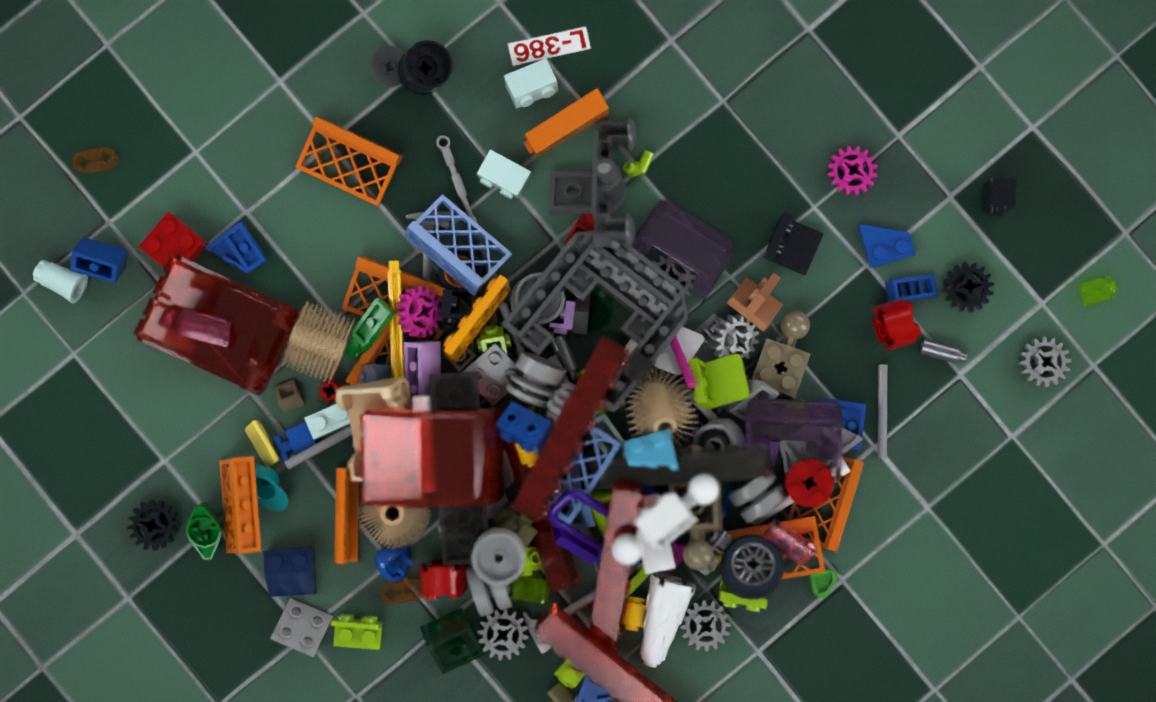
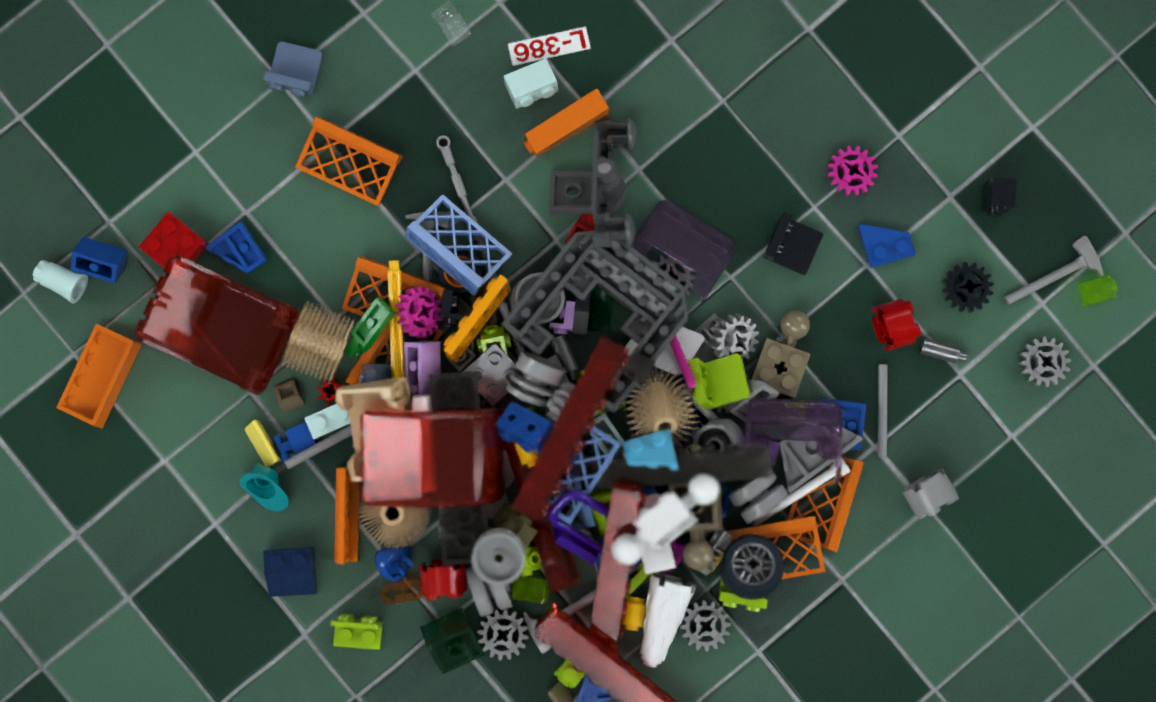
clear orange beam [72,147,118,174] -> none
black gear [127,500,180,551] -> none
clear pink brick [176,308,230,348] -> none
green hat [186,502,221,560] -> none
orange fence [219,456,261,554] -> none
light grey hinge [270,598,333,658] -> none
dark grey piece [370,46,404,87] -> none
black wheel [397,40,453,96] -> none
light aqua brick [477,149,531,199] -> none
lime arm [623,150,654,177] -> none
nougat bracket [727,273,783,332] -> none
clear pink brick [762,519,815,566] -> none
red brick [785,458,834,507] -> none
bright green tile [809,569,837,598] -> none
blue slope [885,274,938,302] -> none
none -> orange slope [56,324,142,429]
none -> sand blue bracket [263,42,323,97]
none -> clear bracket [431,2,471,46]
none -> light grey brick [902,468,959,519]
none -> light grey piece [1004,236,1104,305]

